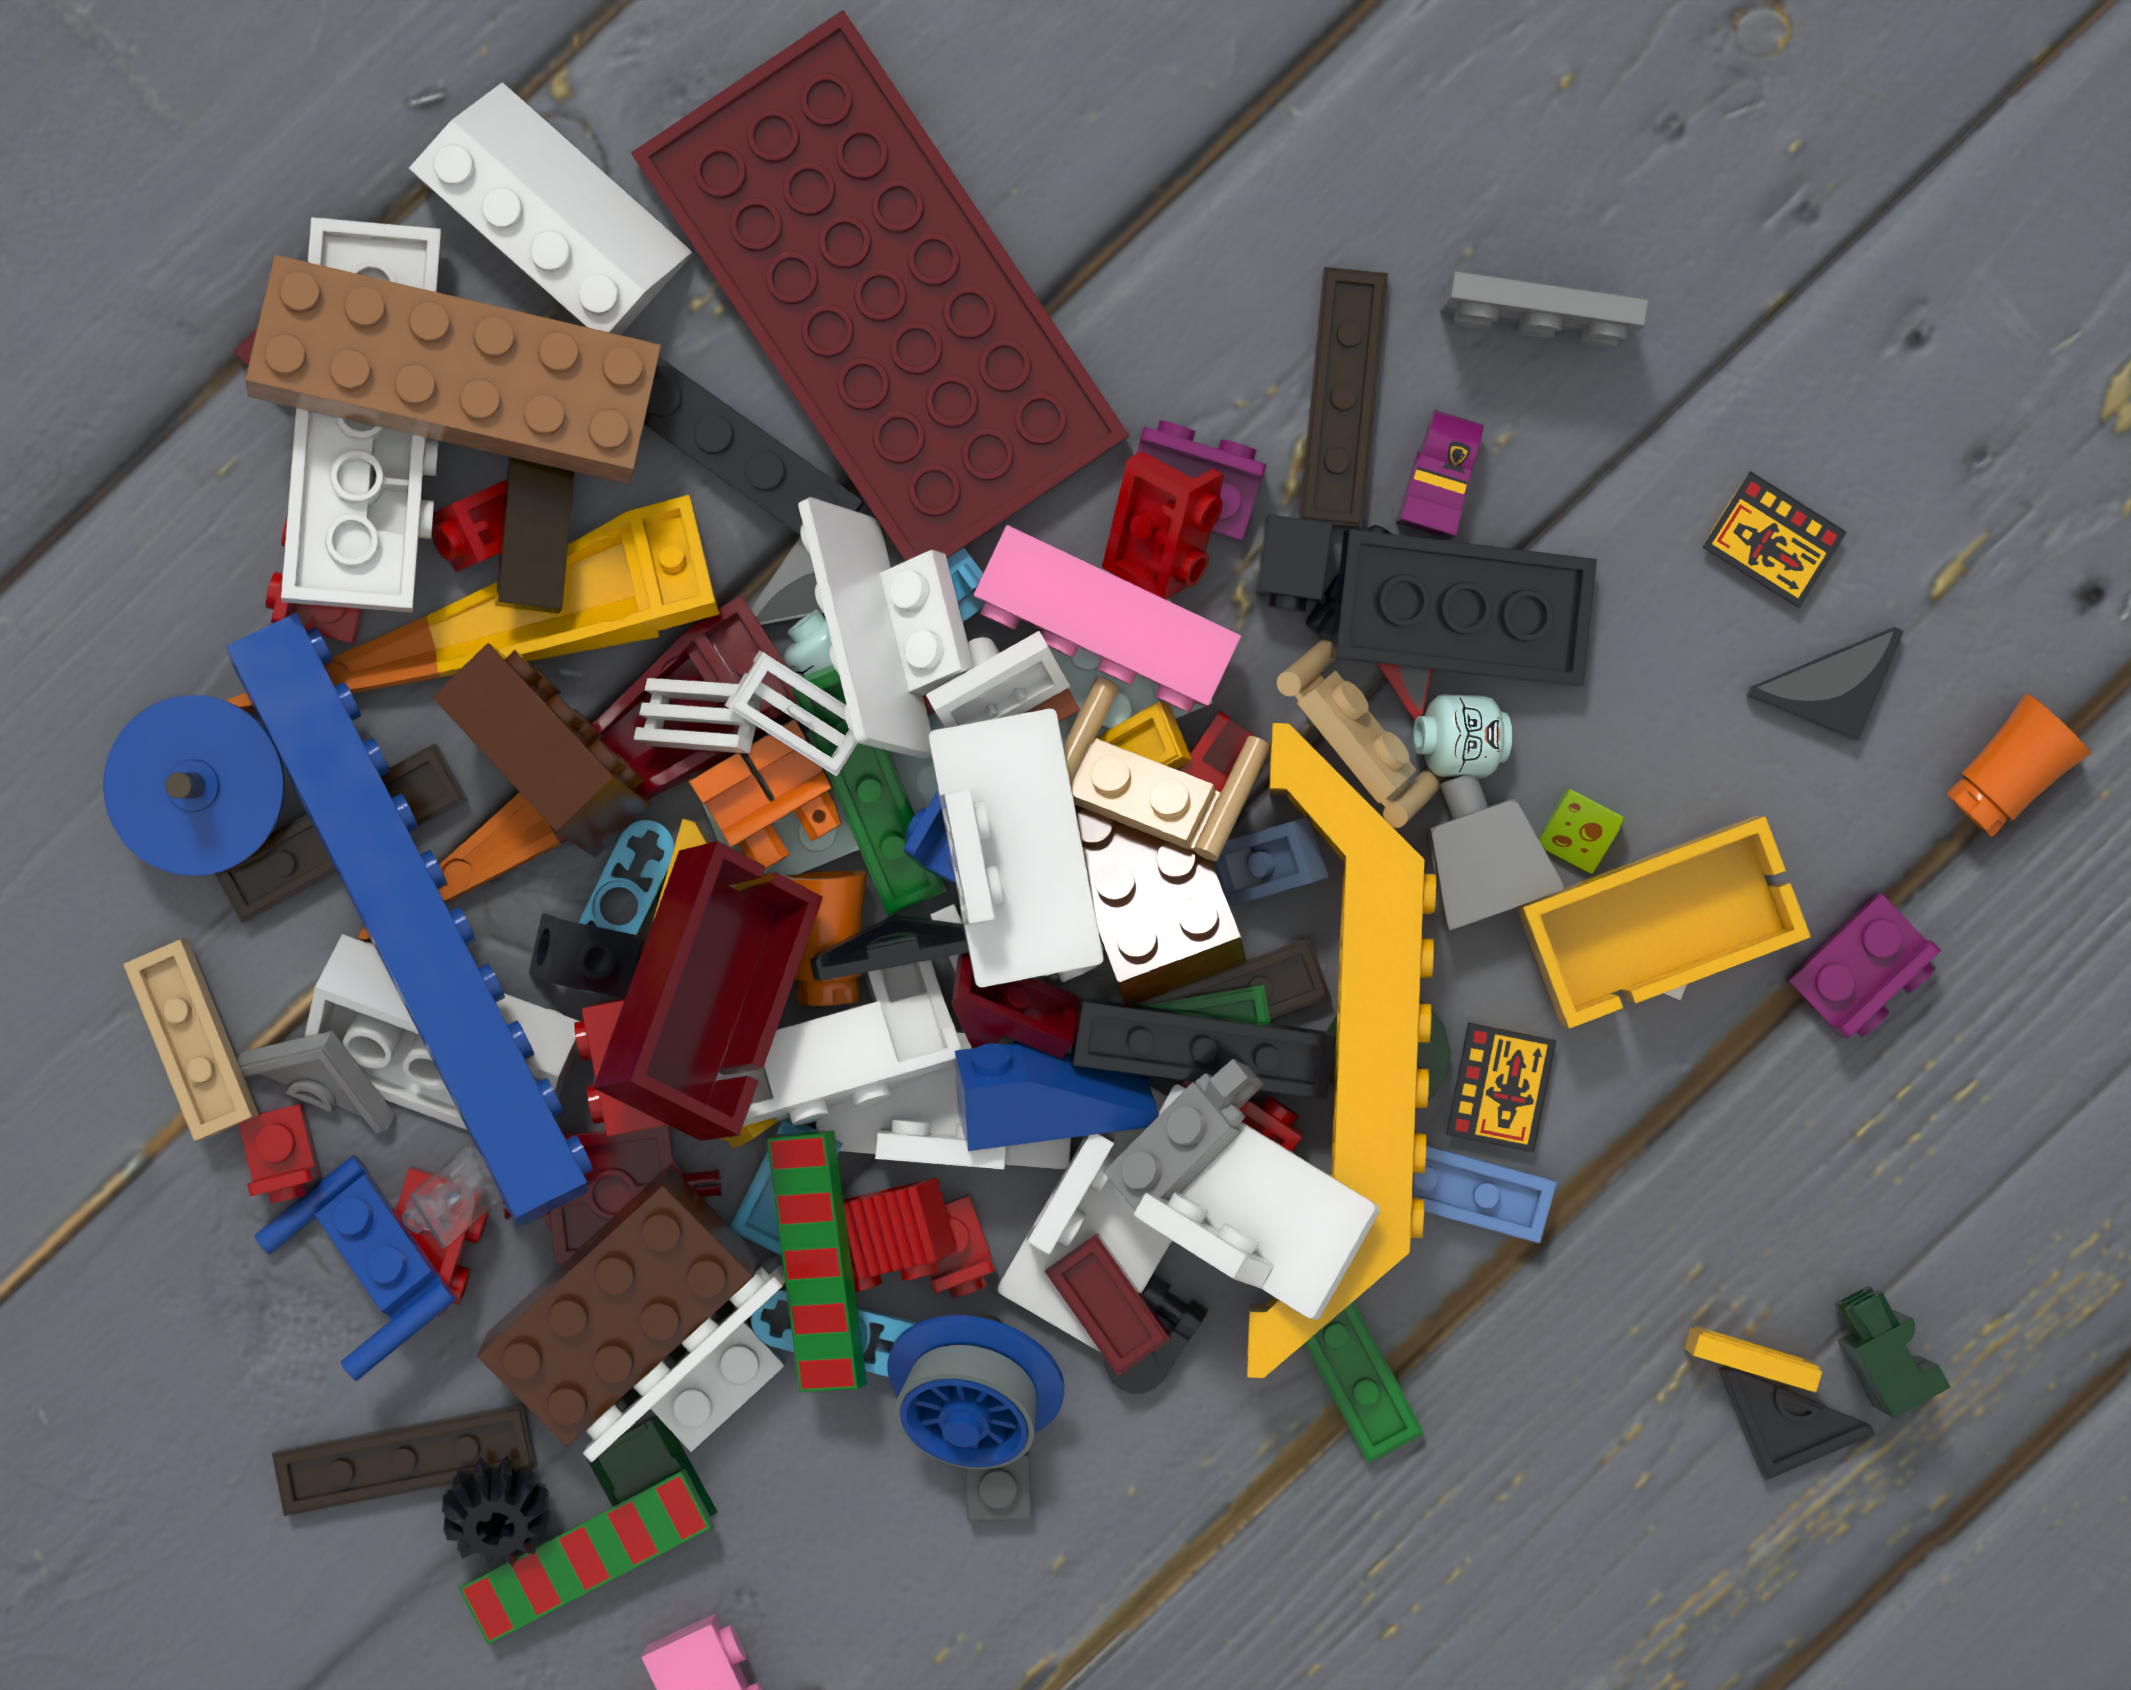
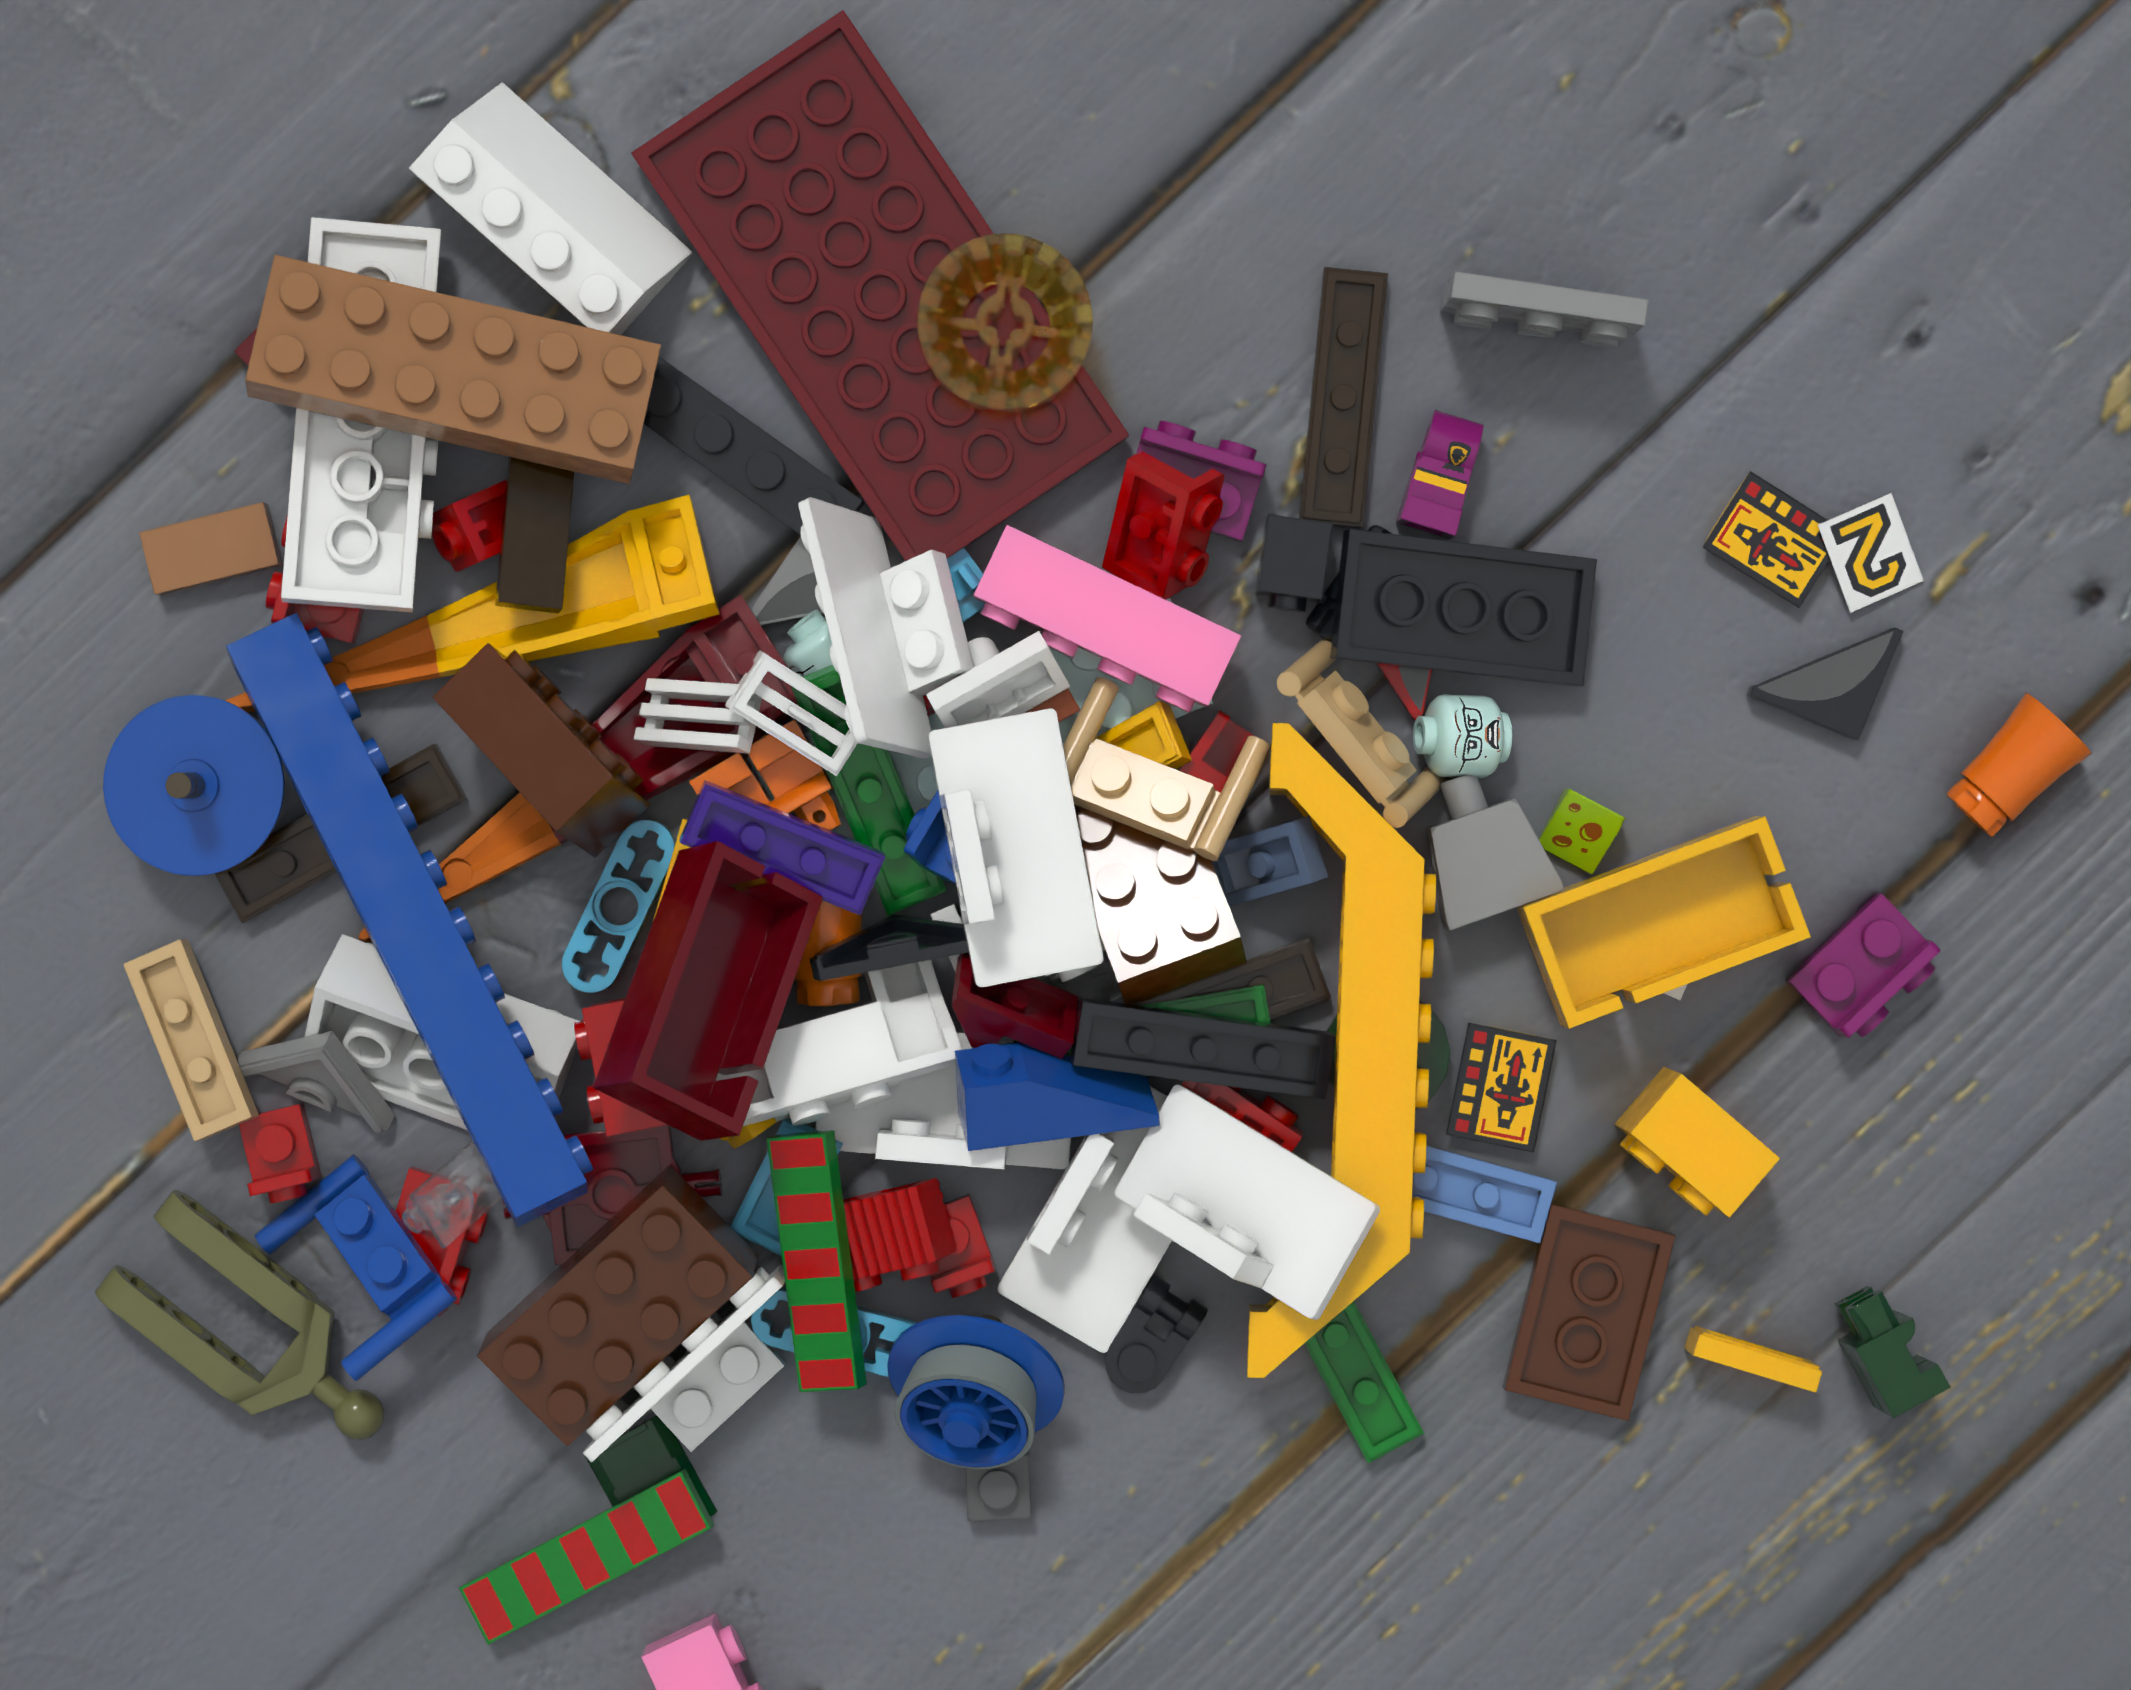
dark brown tile [272,1403,537,1516] -> none
black gear [442,1456,551,1568] -> none
black bracket [529,913,642,998] -> none
dark red tile [1045,1233,1172,1376] -> none
light grey hinge [1103,1059,1264,1211] -> none
black tile [1718,1366,1875,1480] -> none
none -> olive piece [95,1190,384,1440]
none -> medium nougat tile [139,502,283,596]
none -> dark purple tile [680,780,886,915]
none -> clear yellow gear [917,233,1093,413]
none -> reddish brown plate [1502,1203,1676,1421]
none -> yellow brick [1614,1067,1780,1218]
none -> sticker [1818,493,1924,613]

